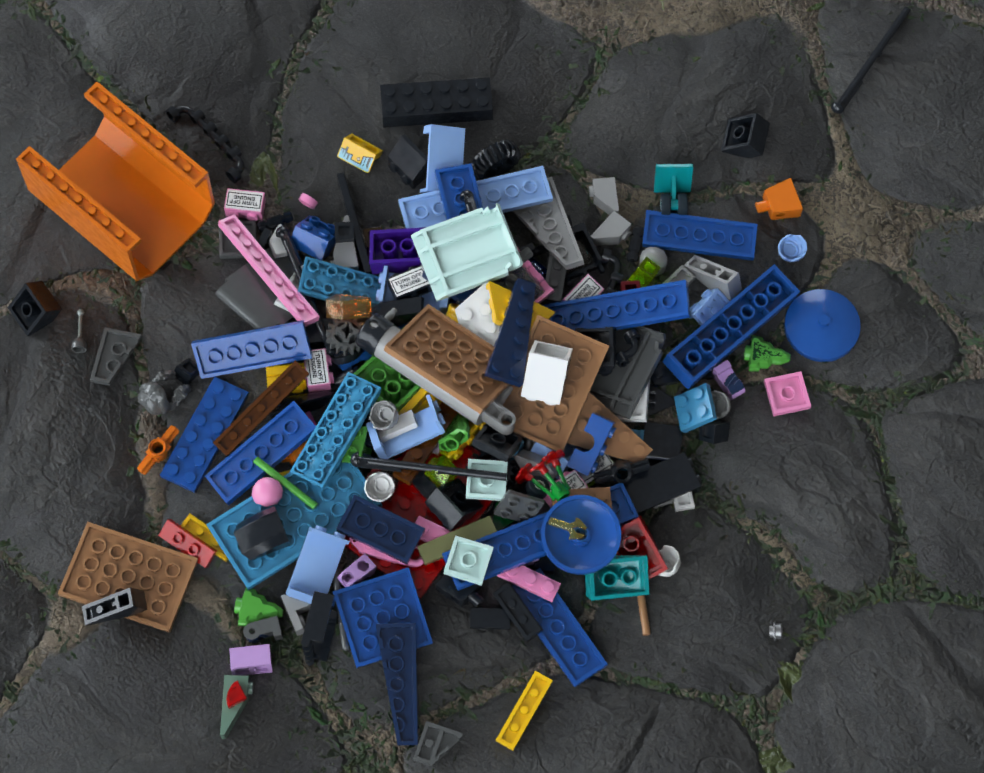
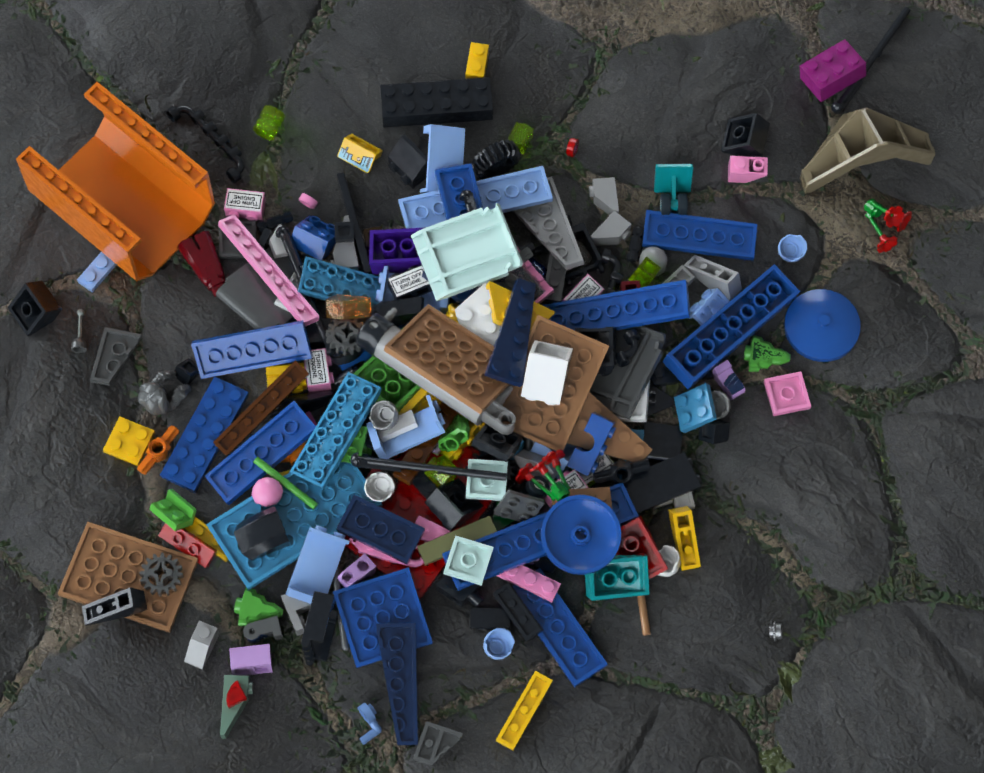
clear yellow bar [548,517,587,540] -> none
orange torso [755,178,803,220] -> none
none -> light blue plate [77,252,116,293]
none -> yellow plate [103,416,155,466]
none -> dark grey gear [139,553,184,597]
none -> bright green bracket [150,489,196,531]
none -> dark red piece [177,231,225,297]
none -> light grey slope [184,620,220,670]
none -> clear neon green wheel [253,105,286,140]
none -> medium blue plate [357,703,382,745]
none -> yellow brick [465,42,489,79]
none -> light blue hair [483,628,515,660]
none -> clear neon green brick [508,122,533,155]
none -> red tile [566,138,579,157]
none -> yellow slope [668,506,701,571]
none -> bright pink slope [728,156,768,183]
none -> magenta brick [800,39,866,102]
none -> dark tan panel [800,108,935,194]
none -> red plant [864,198,912,253]

